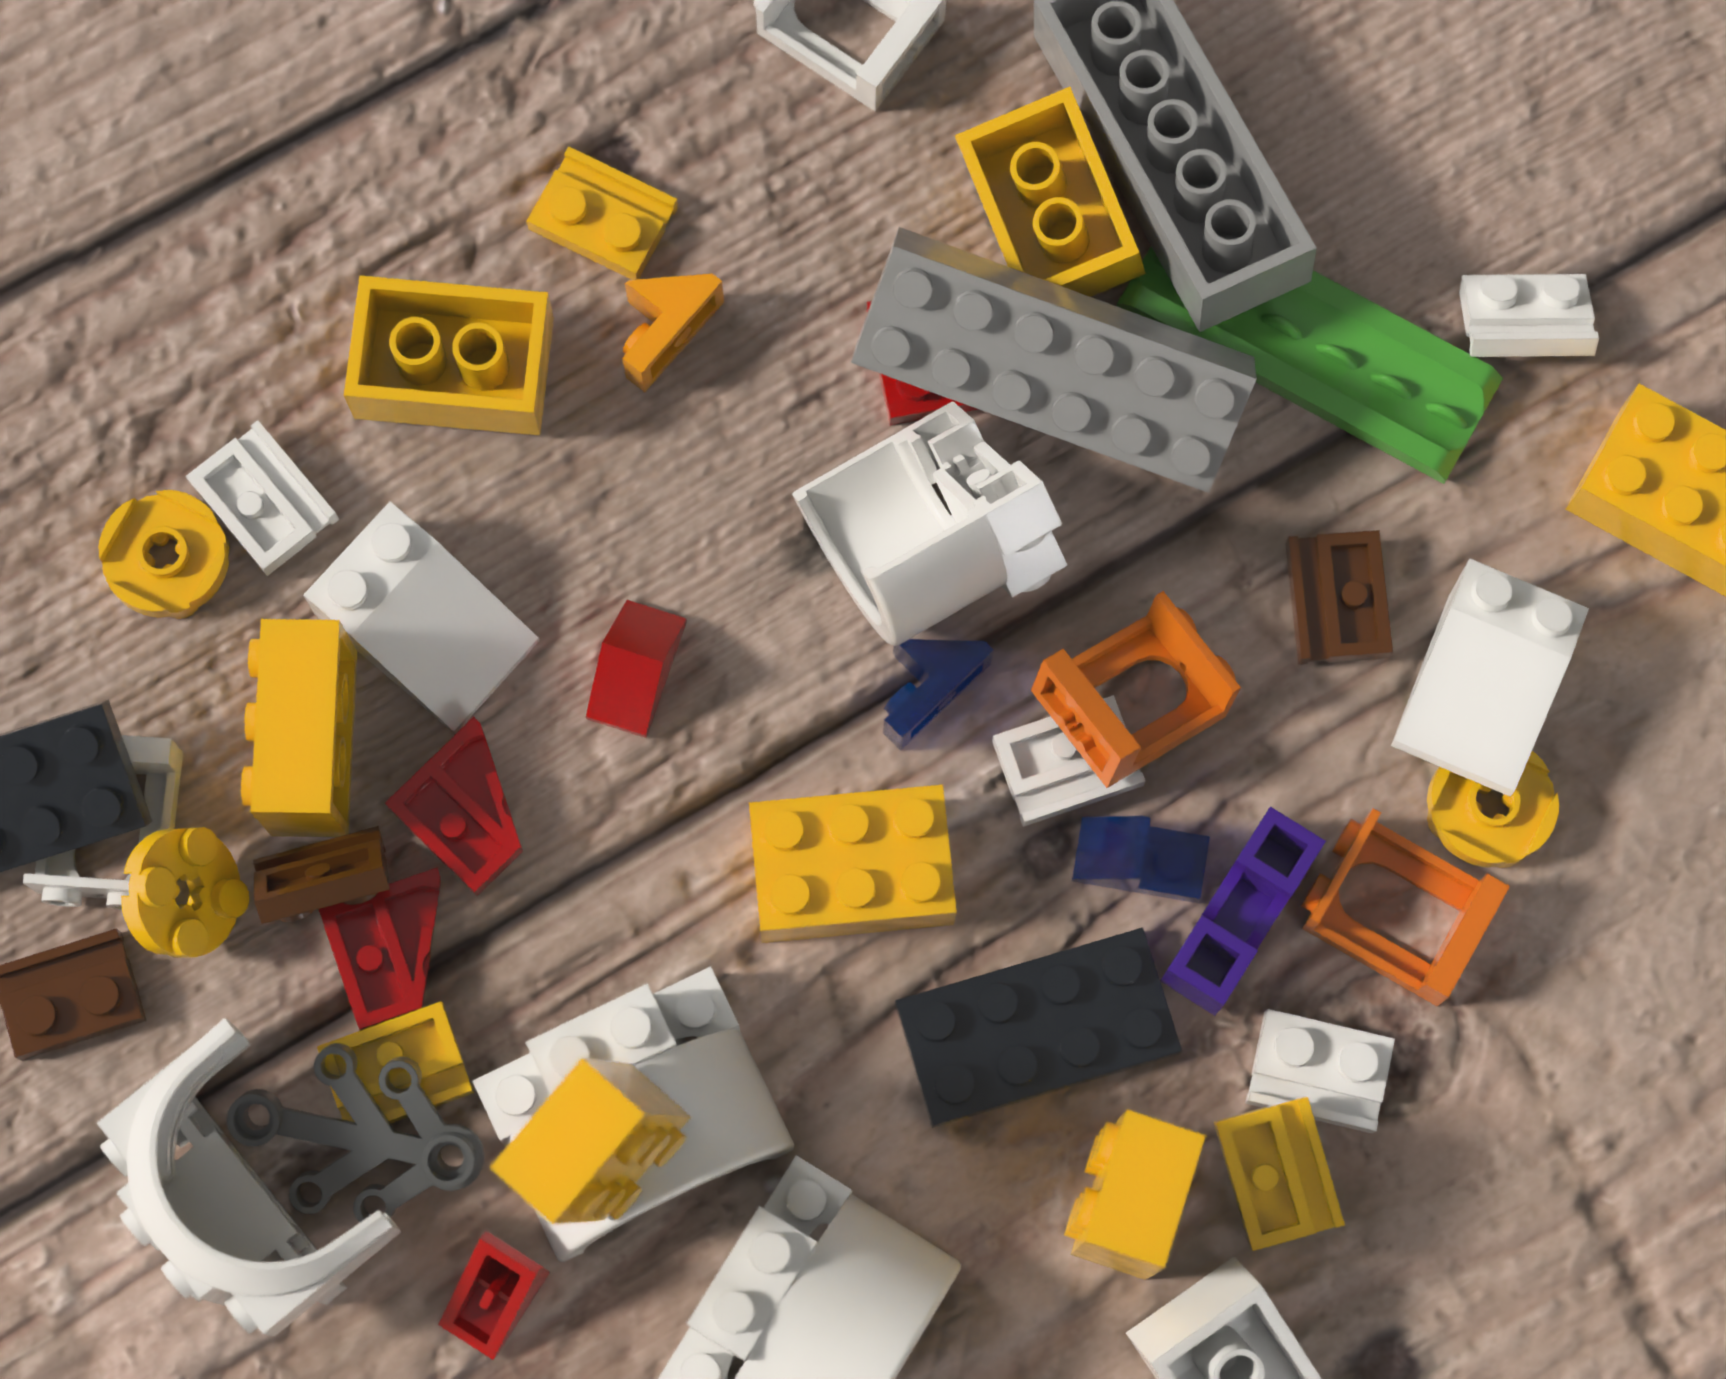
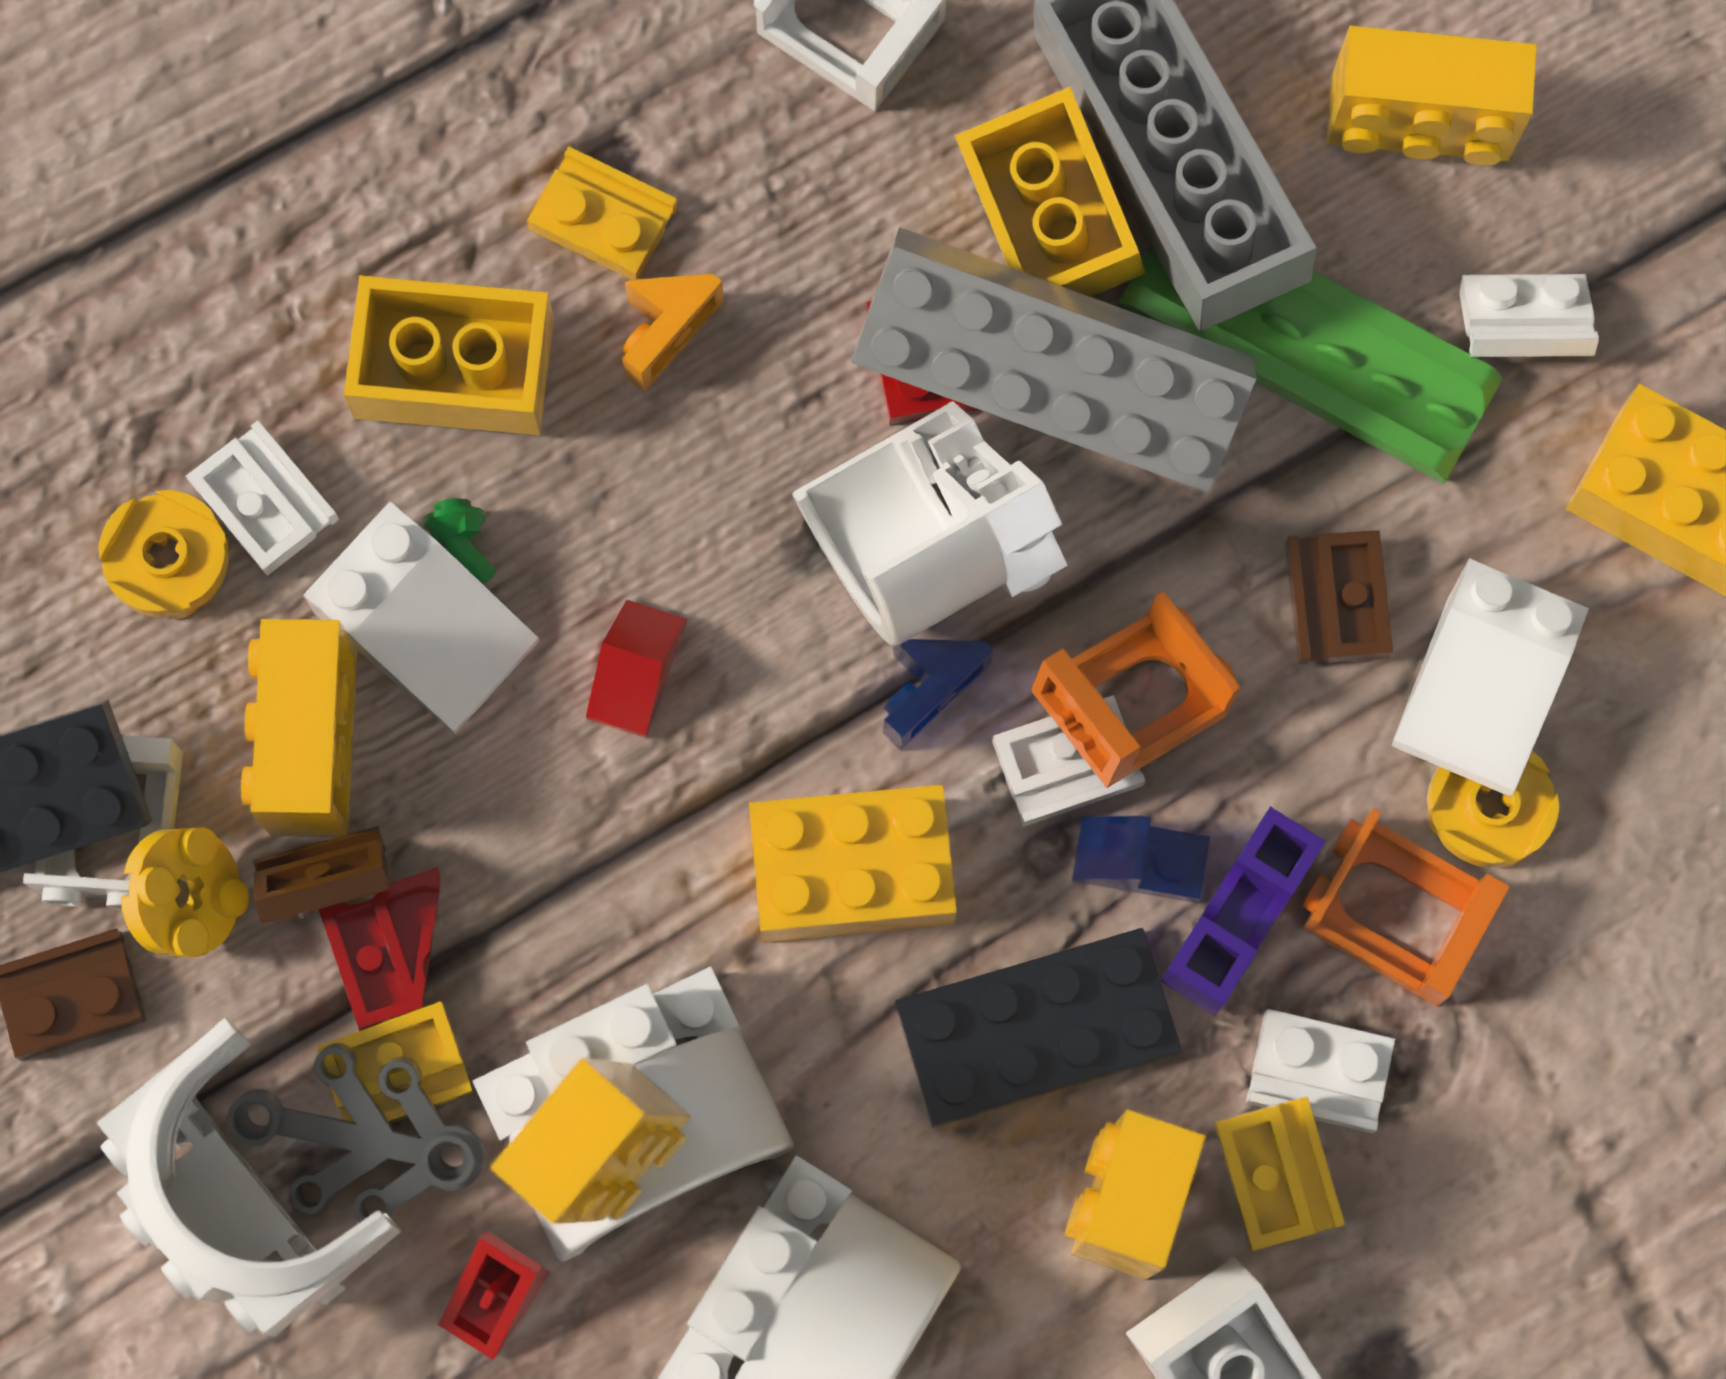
red wing [385,716,523,896] -> none
none -> green plate [423,498,496,584]
none -> yellow brick [1326,26,1537,166]

